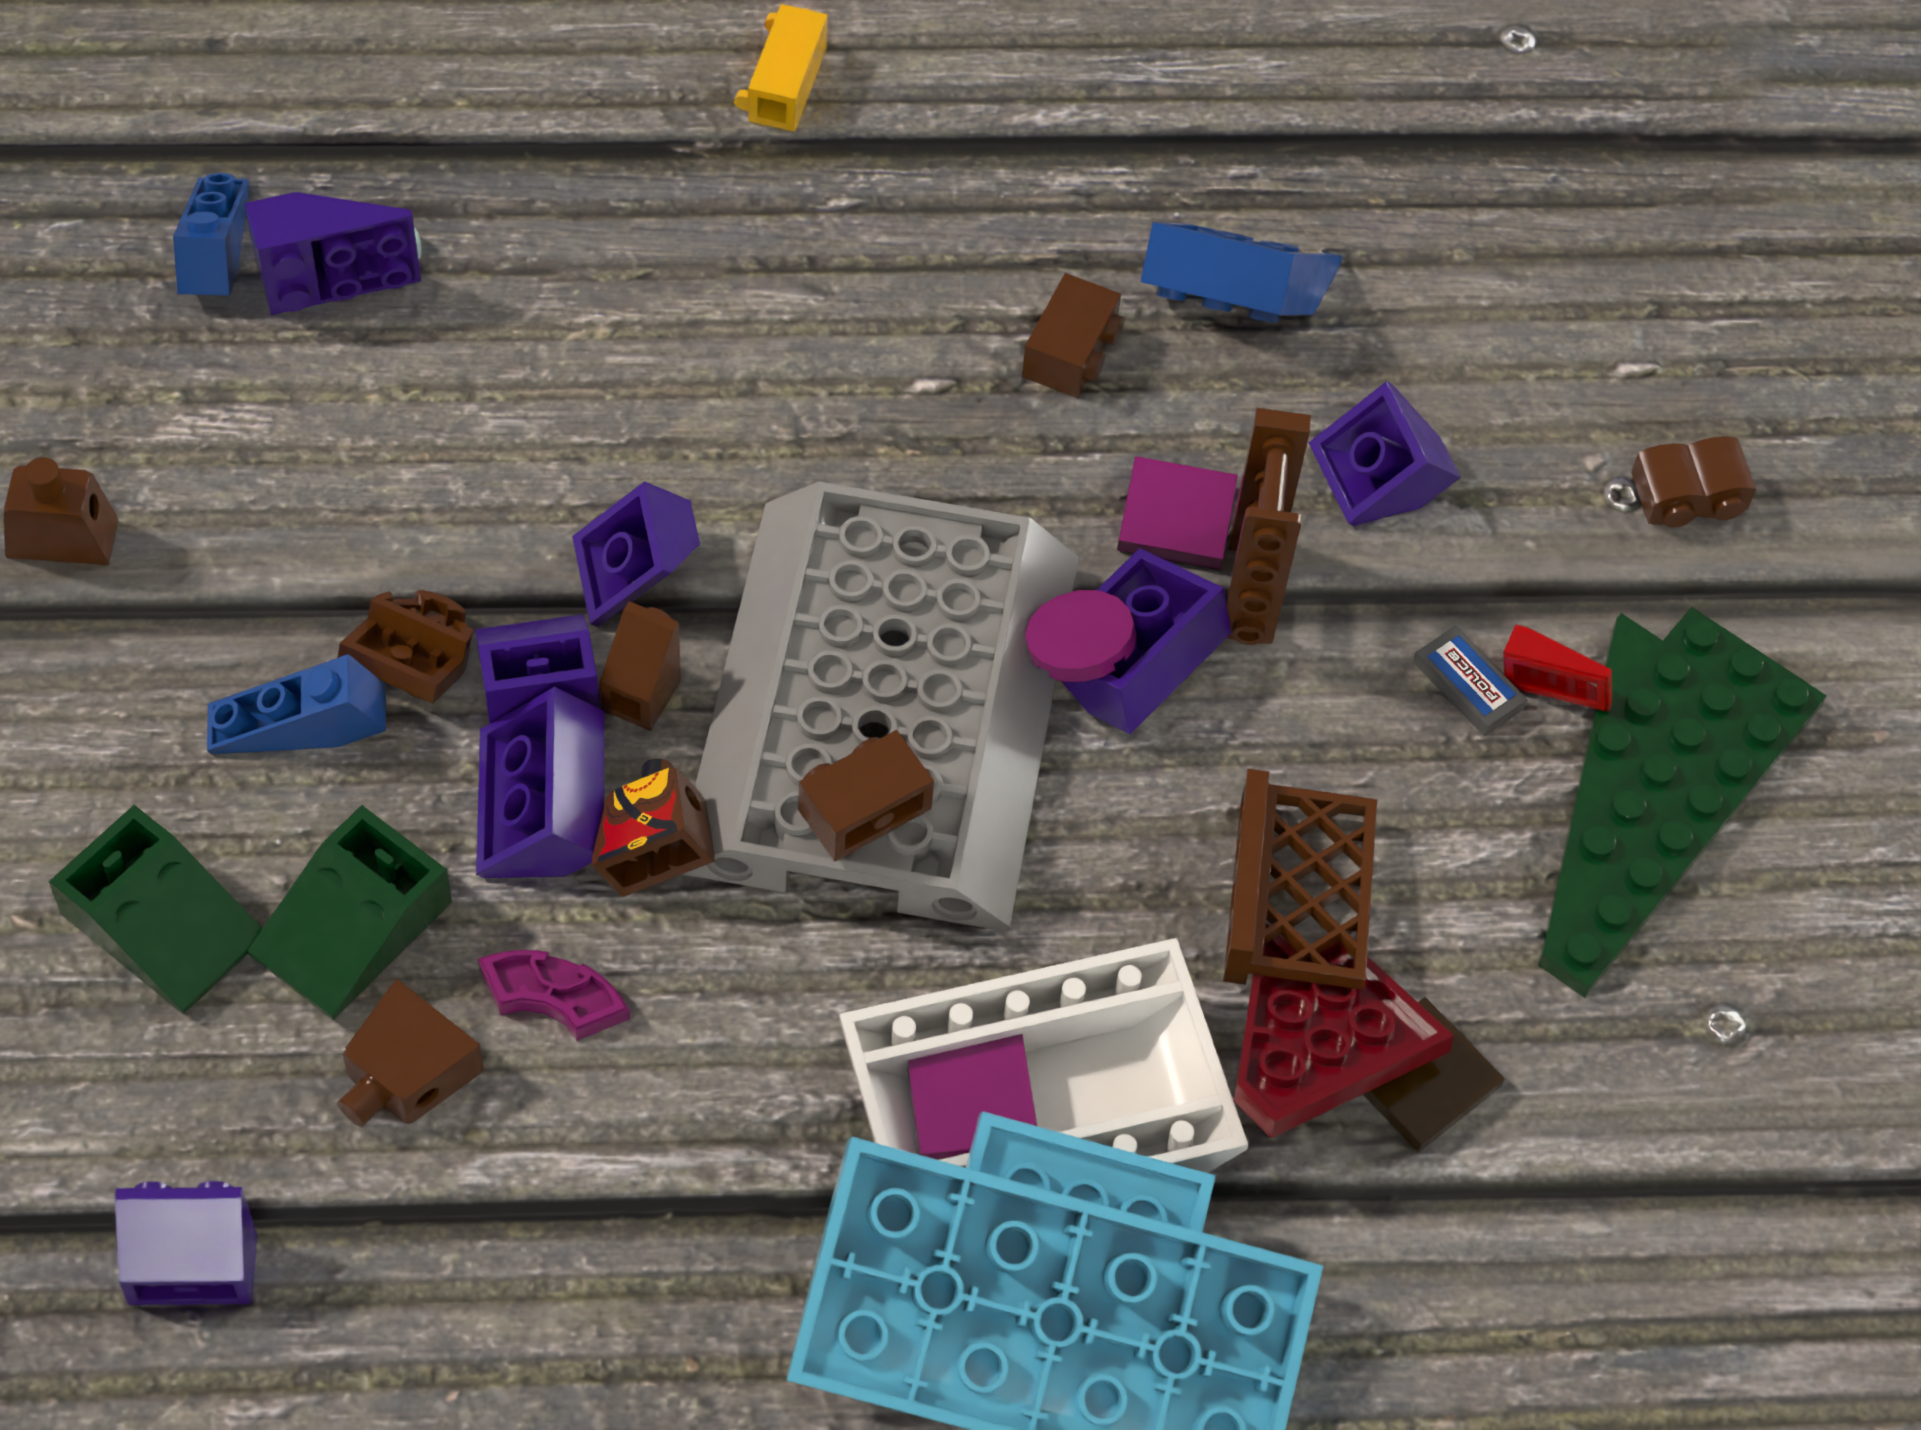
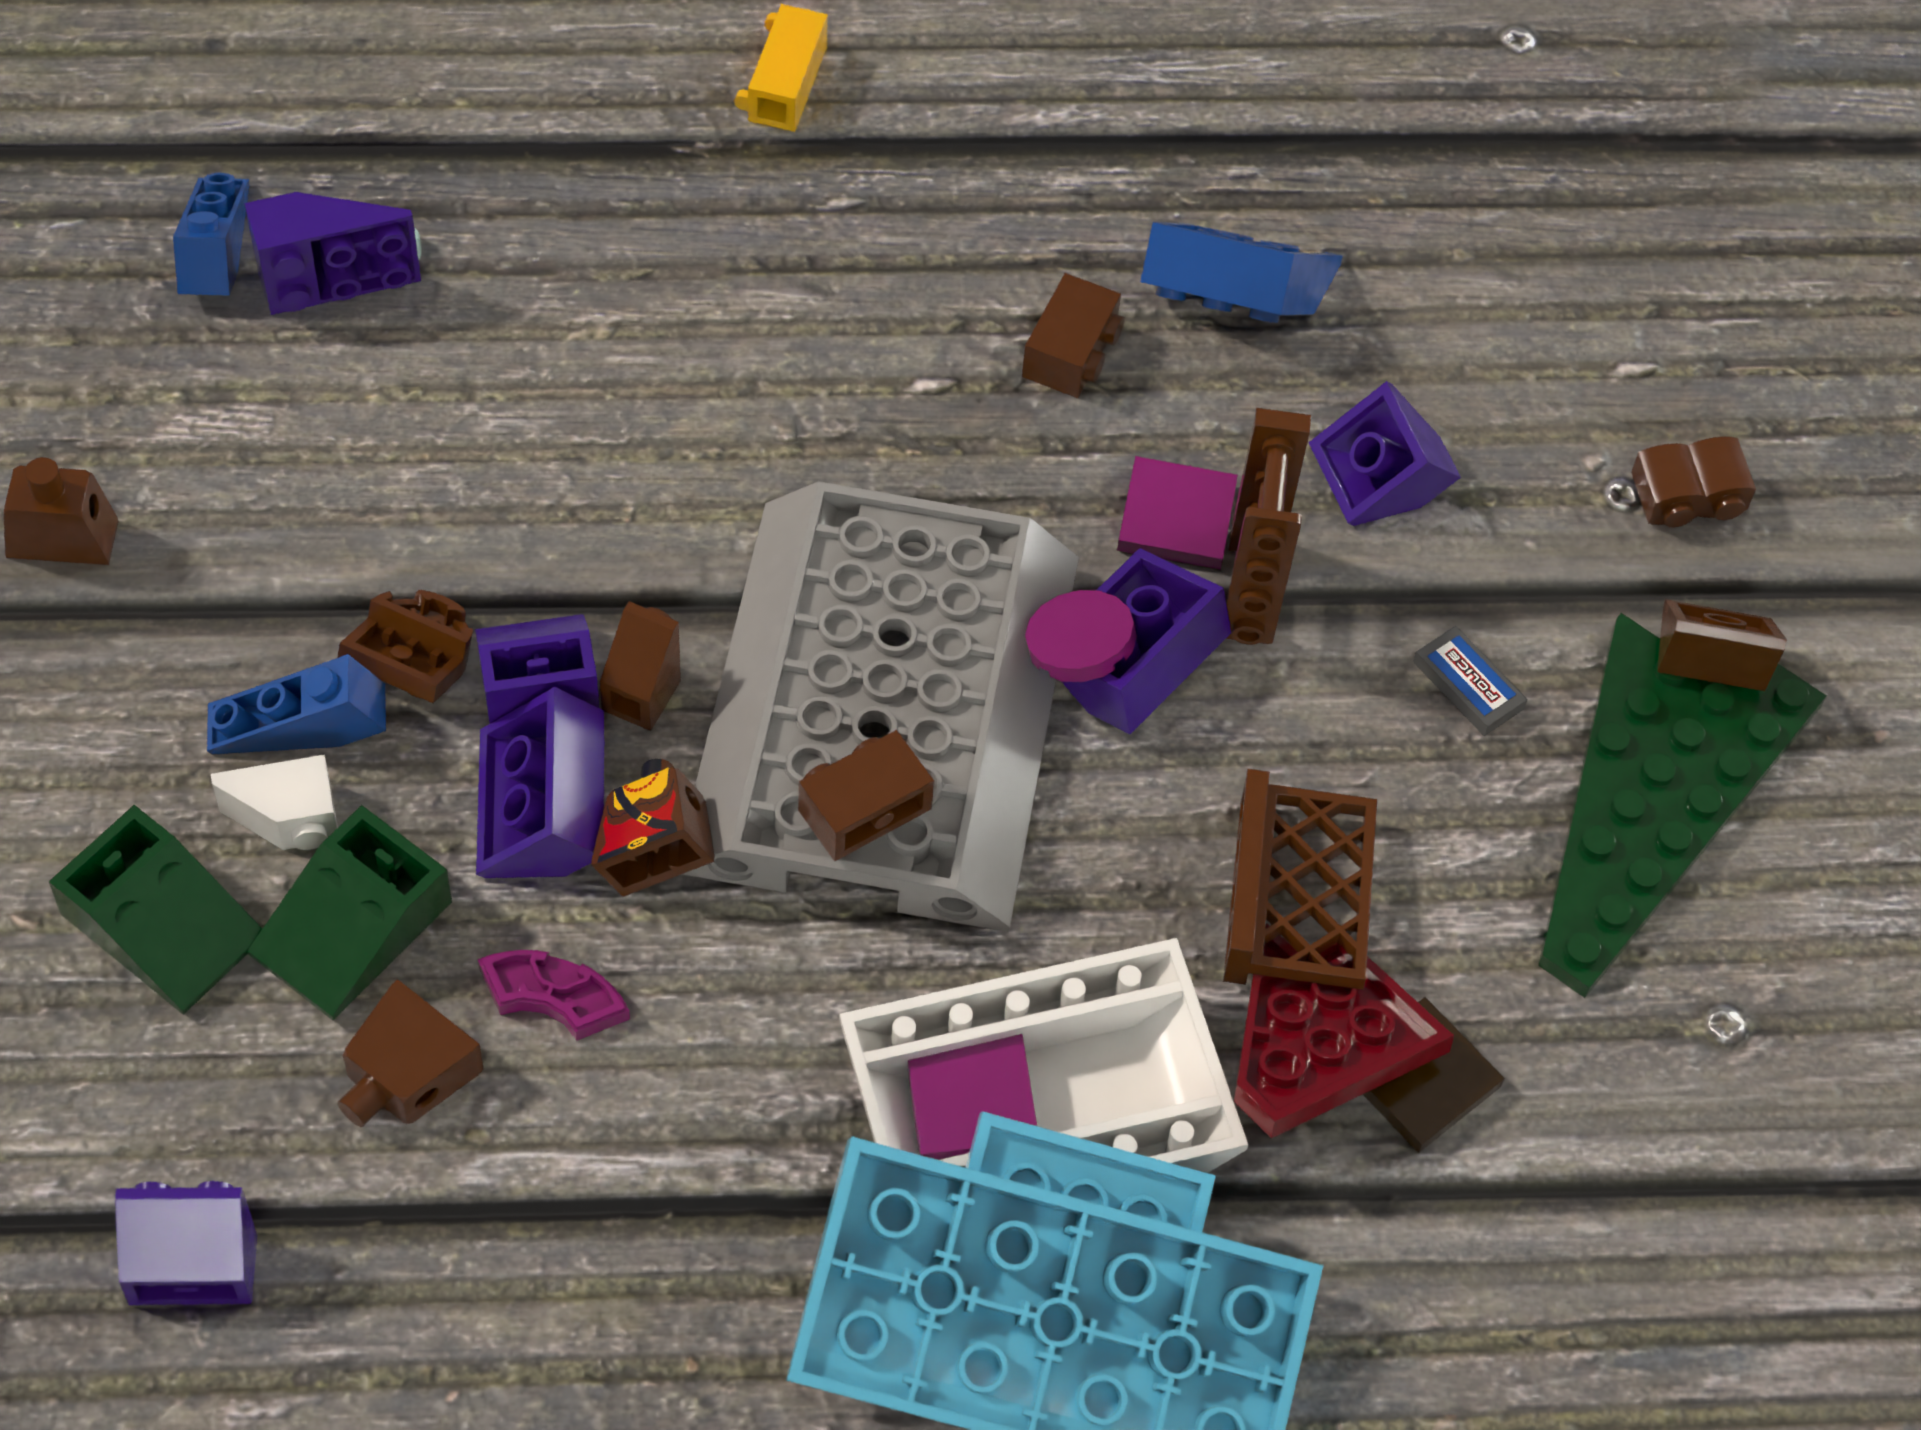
dark purple slope [572,481,700,627] -> none
red slope [1503,624,1612,712] -> none
none -> white slope [211,755,338,850]
none -> reddish brown slope [1657,599,1787,691]

